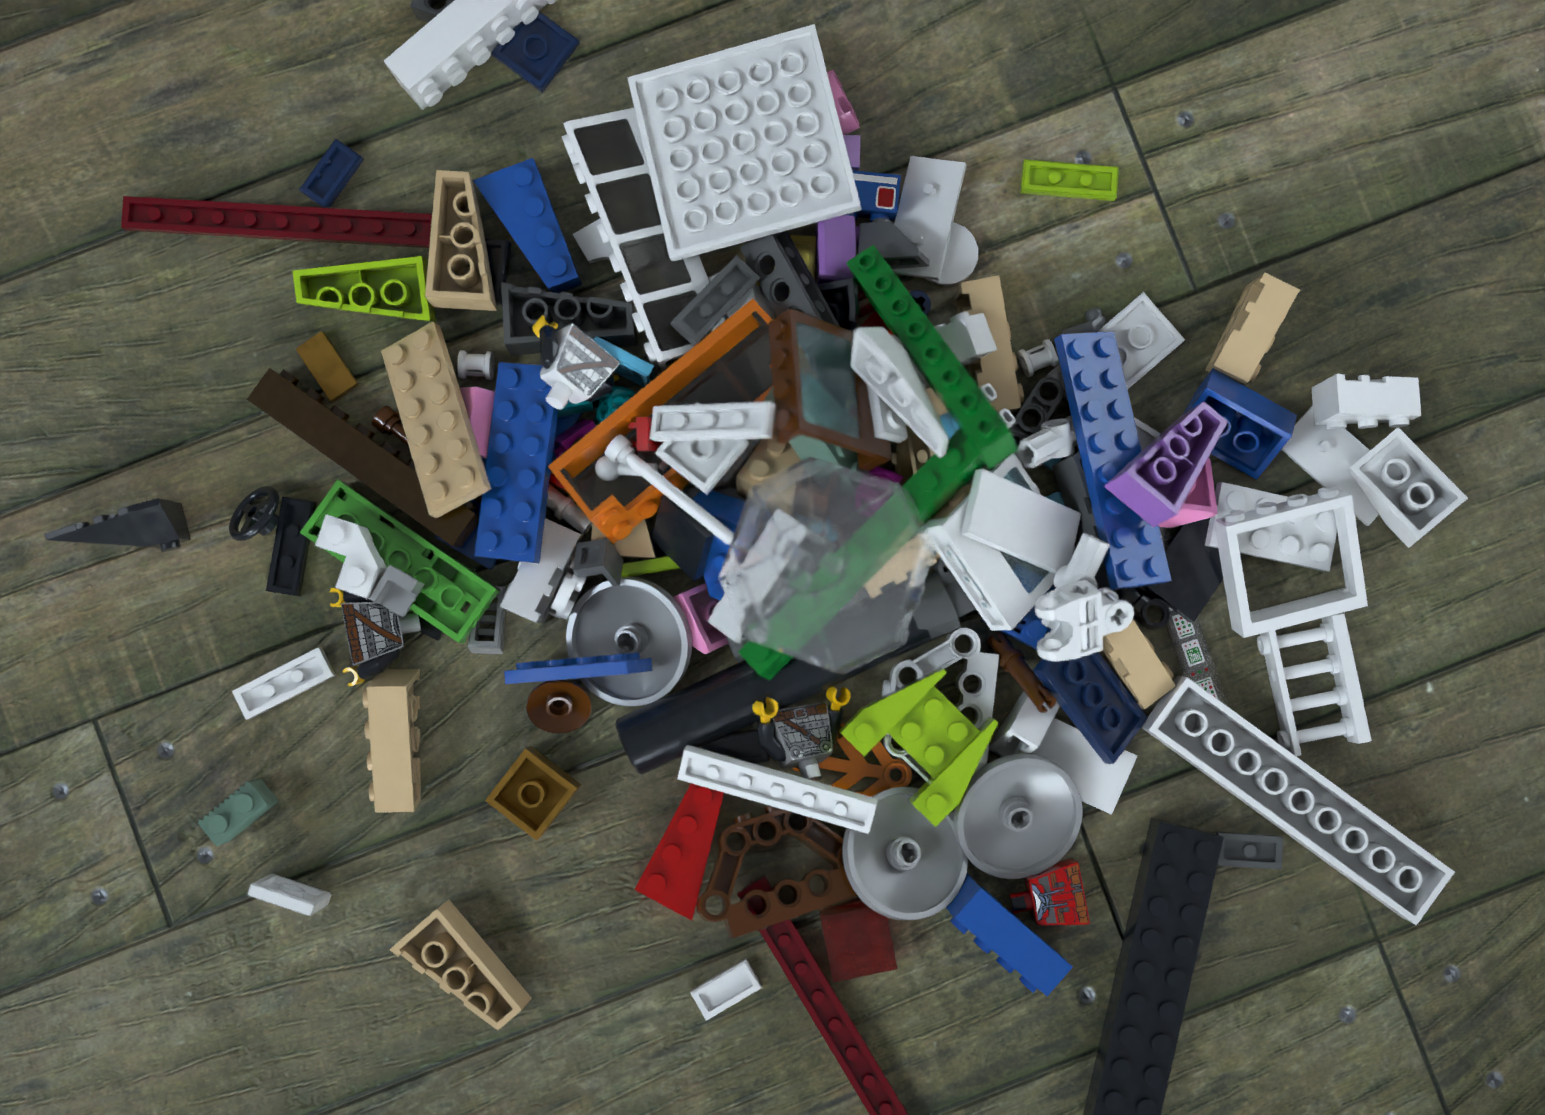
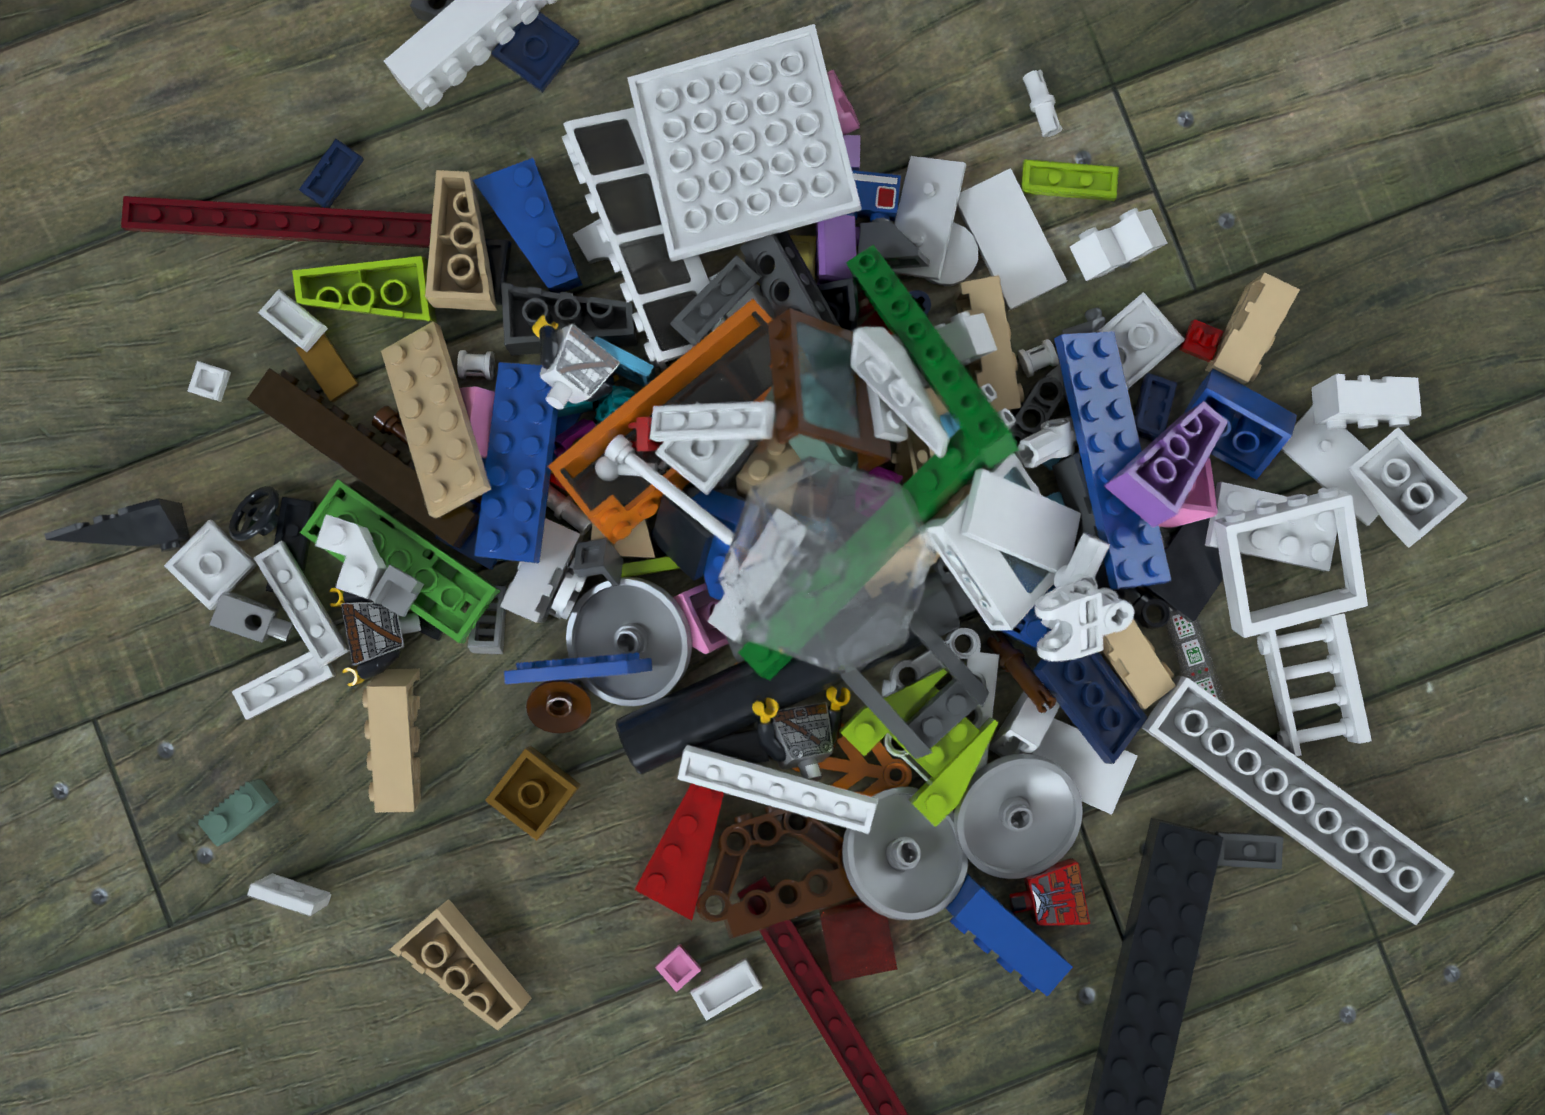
none -> white tile [164,520,257,610]
none -> white tile [187,361,231,402]
none -> light grey torso [209,592,293,642]
none -> white tile [254,541,350,668]
none -> white tile [258,289,328,352]
none -> bright pink plate [655,944,701,992]
none -> dark grey wedge [835,602,989,759]
none -> white tile [957,168,1067,311]
none -> white pin [1023,70,1062,137]
none -> white brick [1070,208,1167,281]
none -> dark blue plate [1134,373,1177,441]
none -> red tile [1180,319,1224,362]

